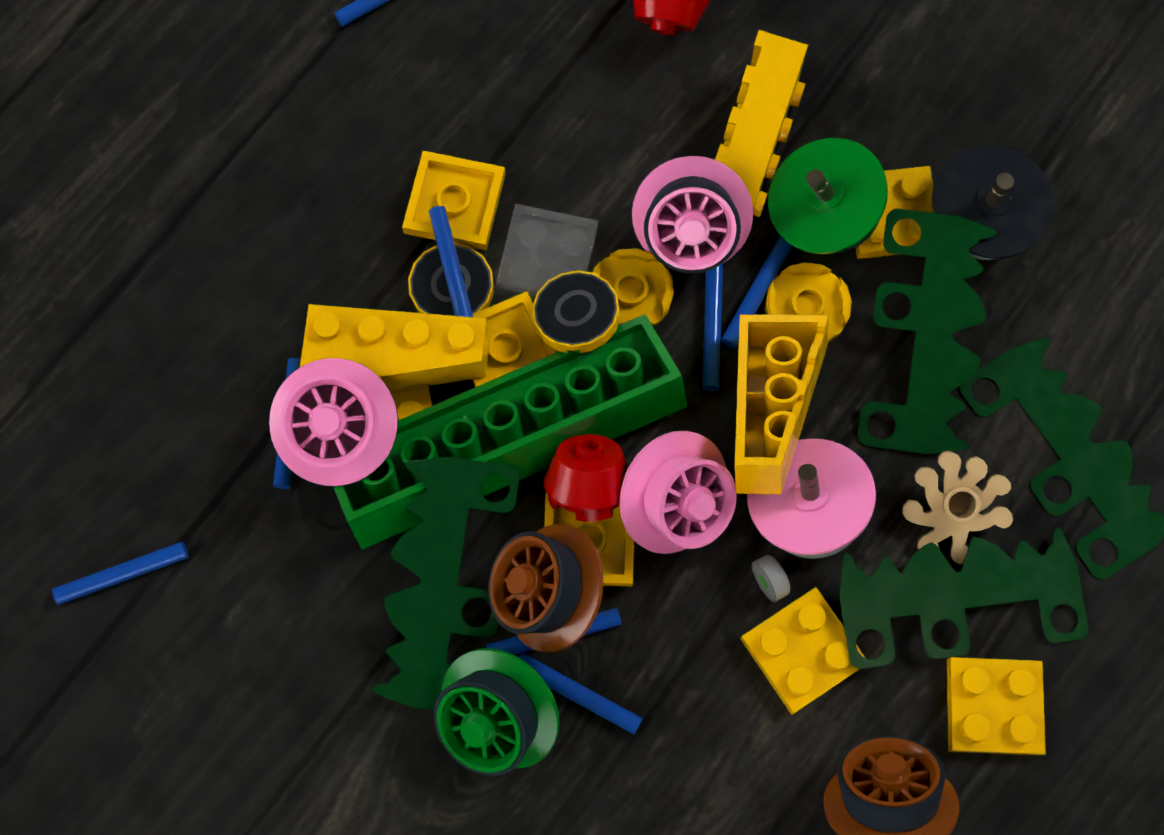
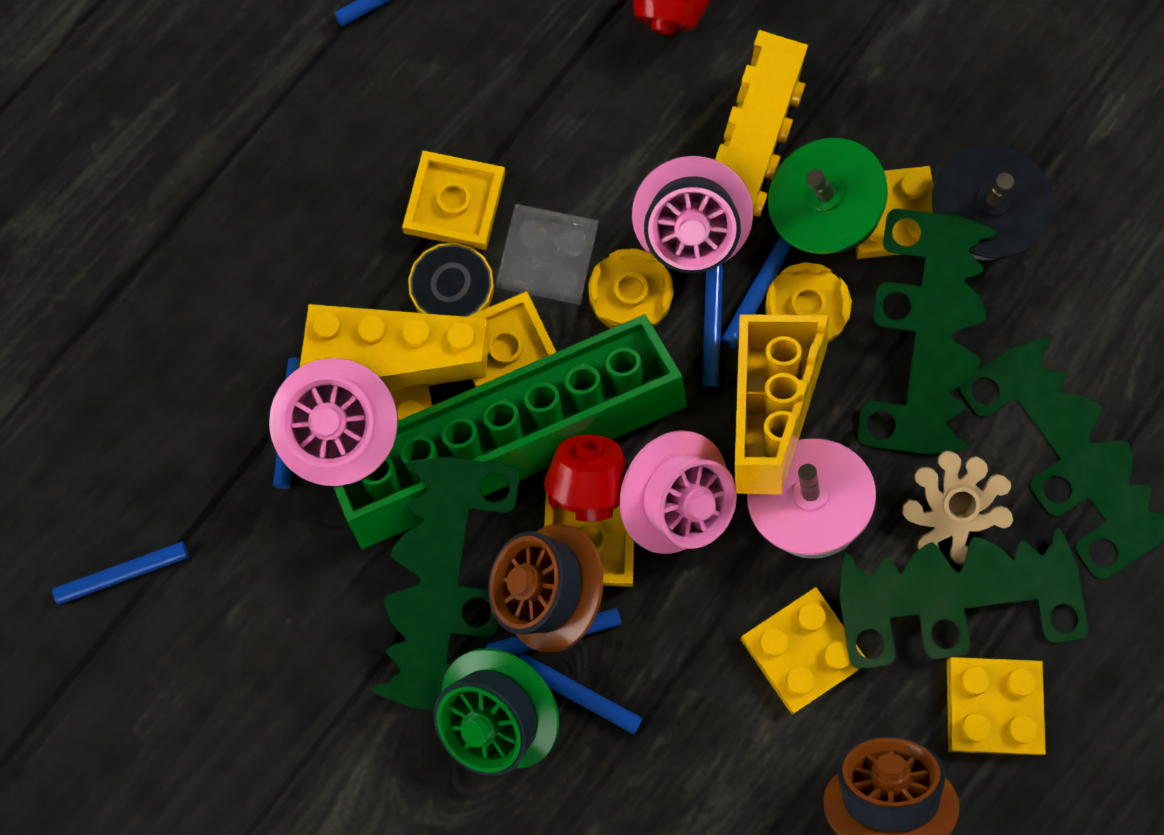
blue bar [429,206,473,317] -> none
black tile [532,270,620,353] -> none
light grey tile [752,555,790,602] -> none

